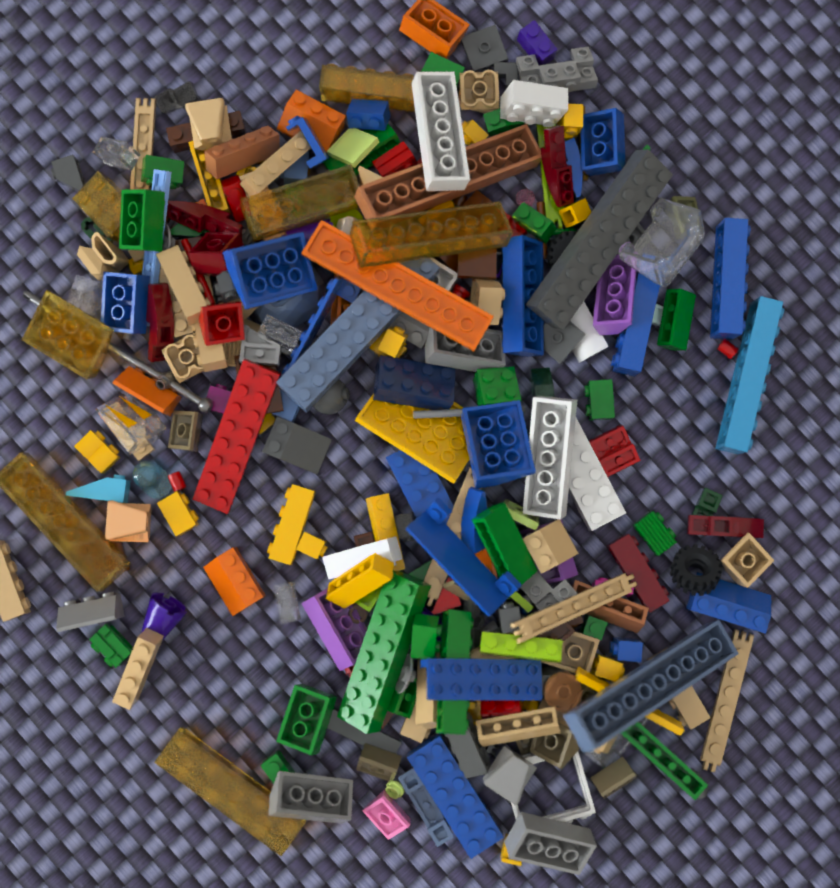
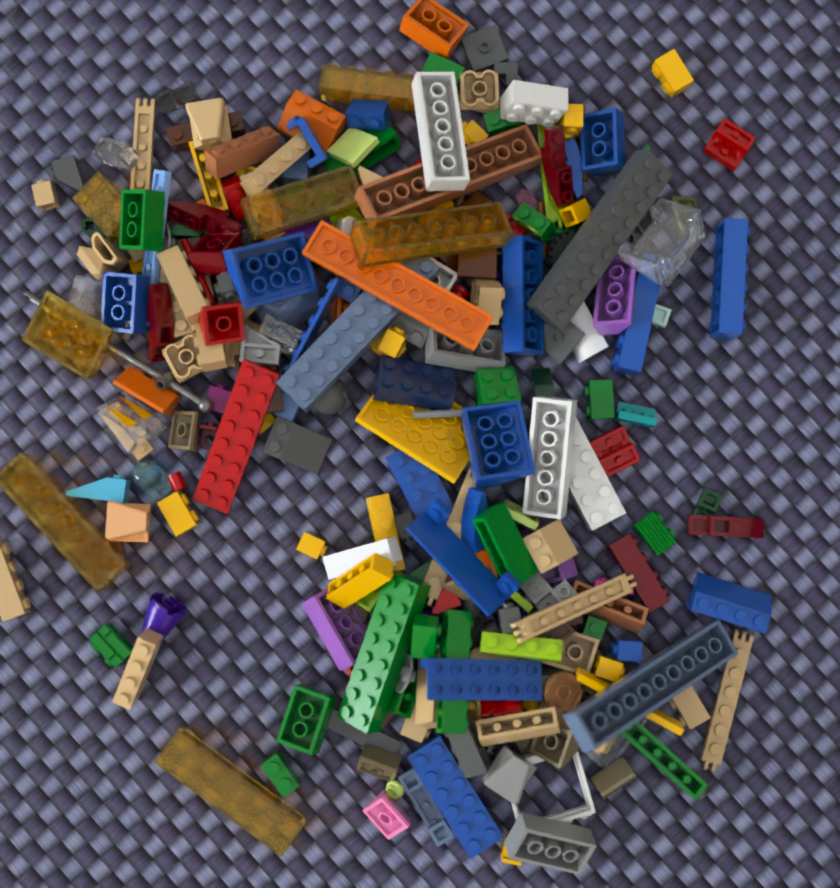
light grey slope [56,591,125,632] -> none
yellow brick [74,430,121,474] -> none
green brick [141,155,184,189] -> none
orange slope [203,547,266,616] -> none
yellow brick [267,484,316,565] -> none
light grey slope [268,771,353,824] -> none
clear brick [273,581,301,624] -> none
reddish brown tile [353,532,375,547] -> none
red brick [372,141,418,177] -> none
light grey bracket [516,46,598,92] -> none
dark purple brick [517,20,557,65] -> none
green brick [657,289,696,351] -> none
black tyre [670,544,723,596] -> none
dark azure brick [715,296,784,455] -> none
red hinge [717,339,739,359] -> none
tan slope [721,533,774,588] -> none
none -> tan brick [31,180,60,212]
none -> dark red bracket [199,422,218,450]
none -> teal bracket [614,402,657,428]
none -> yellow brick [652,49,694,98]
none -> red slope [702,118,756,172]

